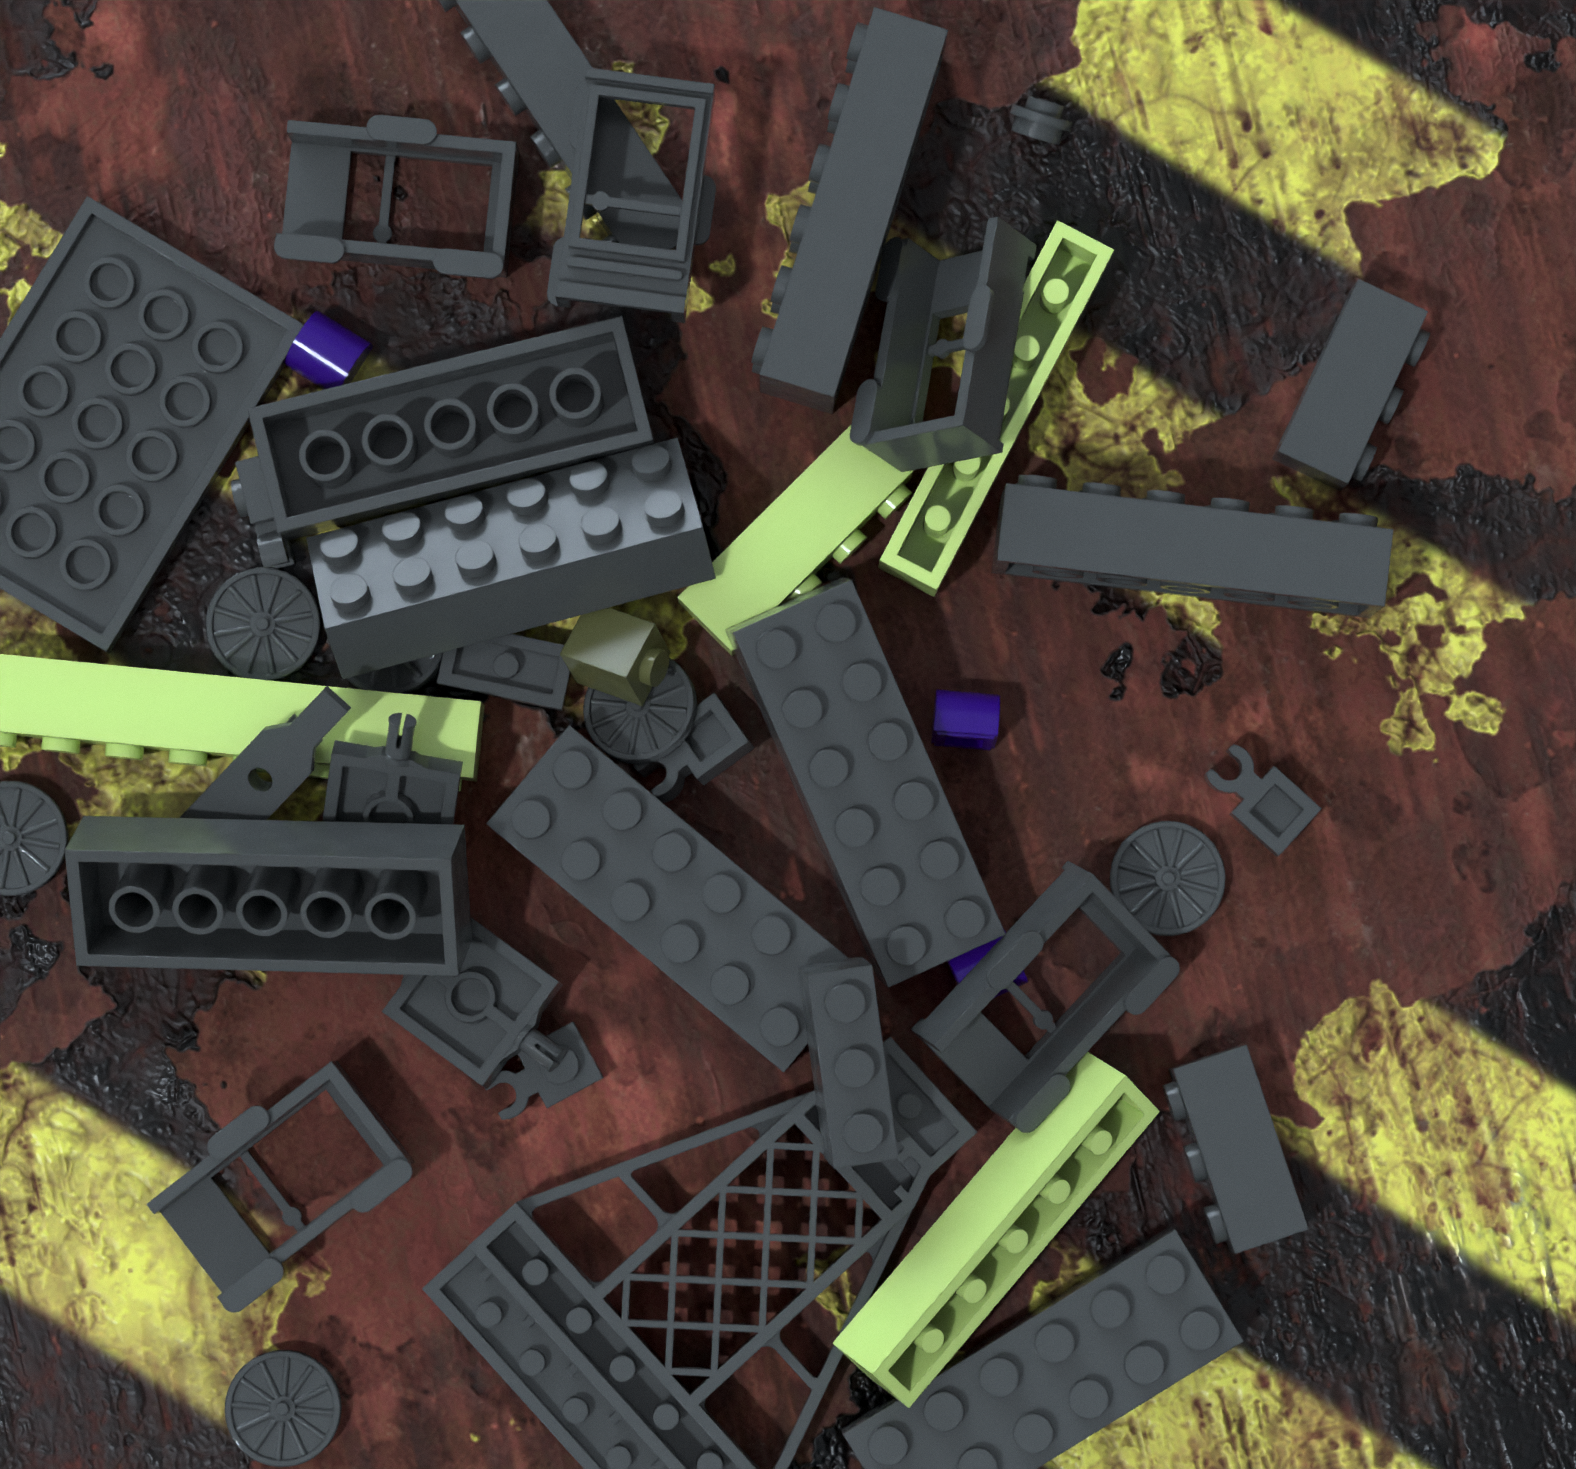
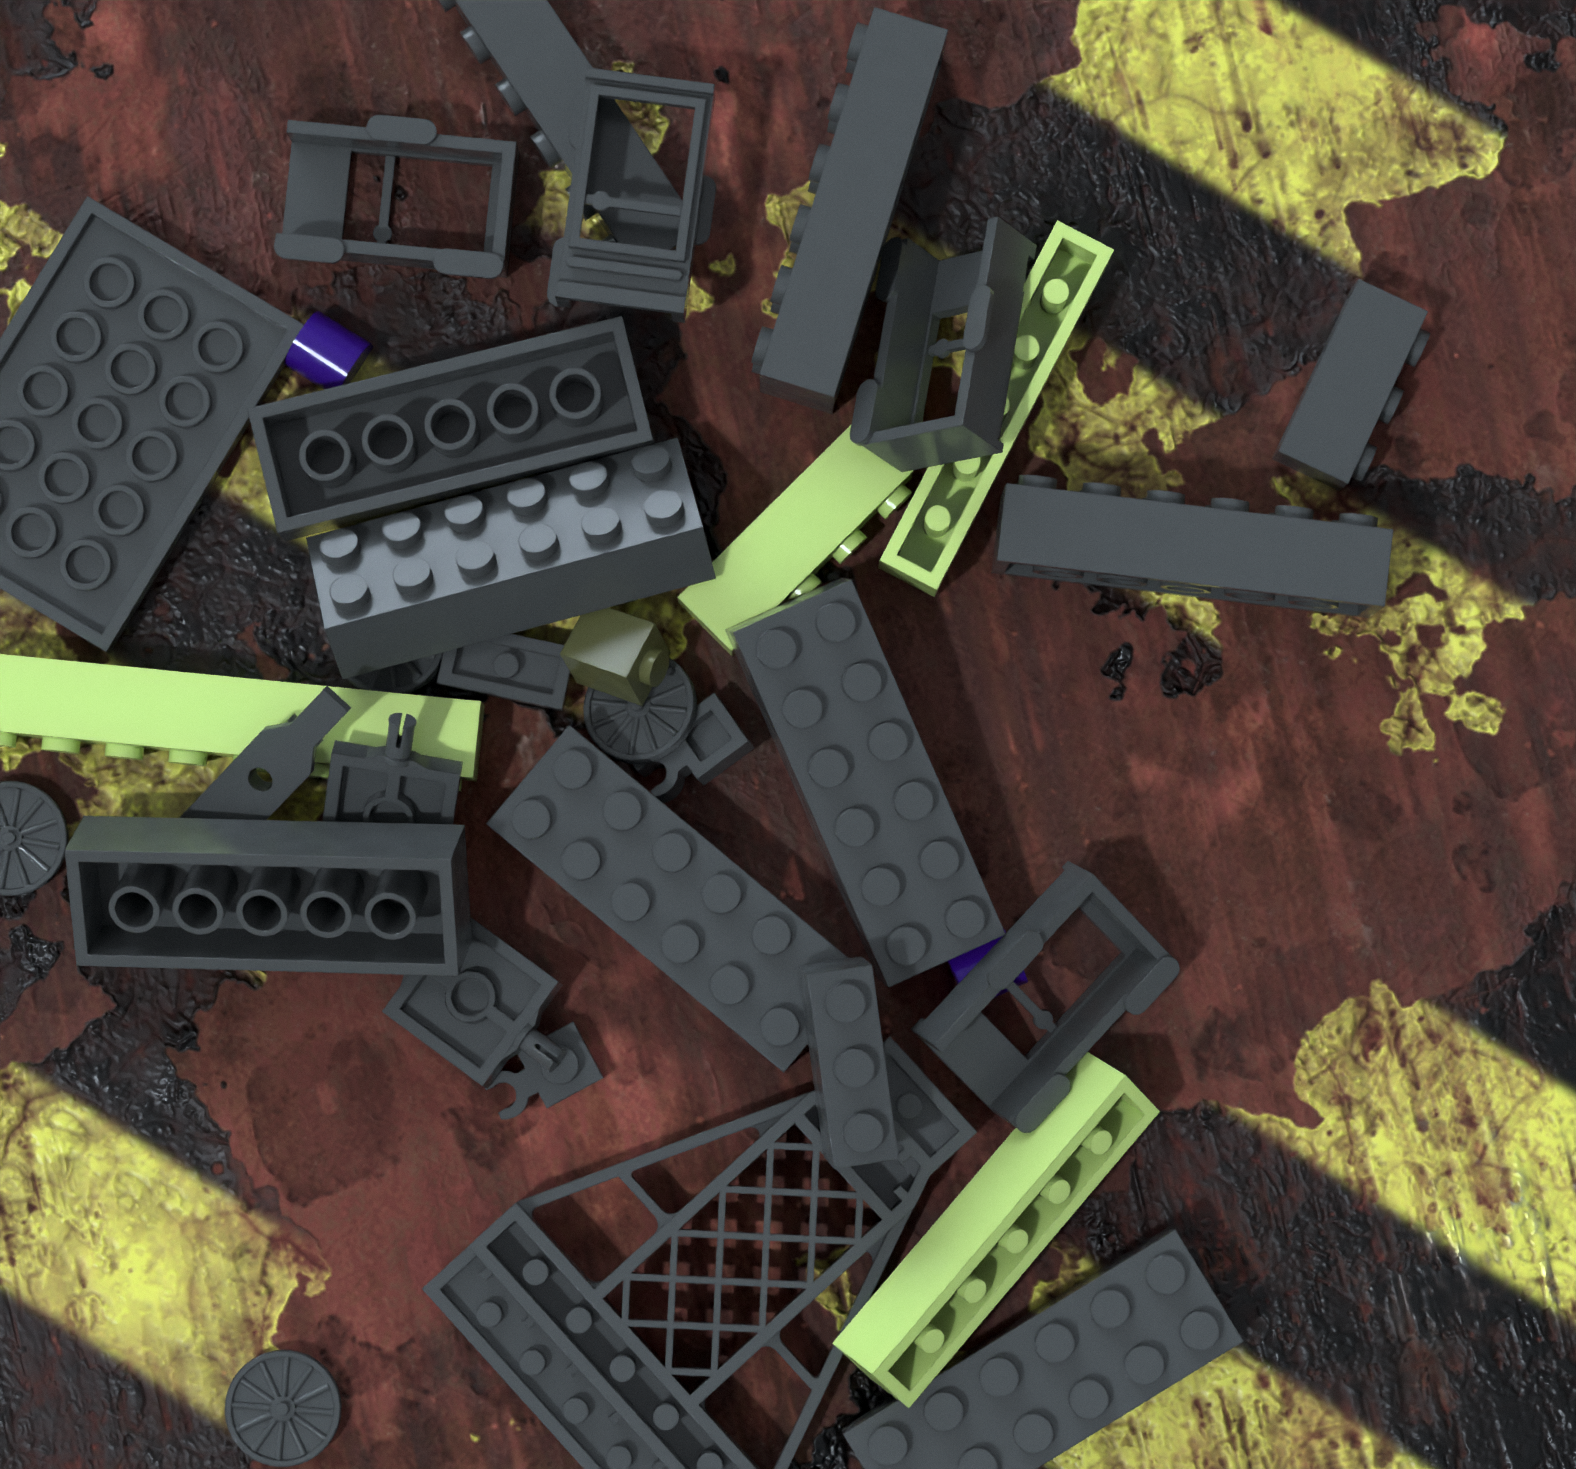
dark grey piece [146,1061,415,1313] -> none
dark grey wheel [206,567,321,681] -> none
dark grey plate [231,456,296,569] -> none
dark purple brick [931,689,1000,750] -> none
dark grey plate [1010,95,1073,145] -> none
dark grey wheel [1110,821,1225,936] -> none
dark grey brick [1162,1045,1309,1254] -> none
dark grey plate [1204,744,1322,857] -> none

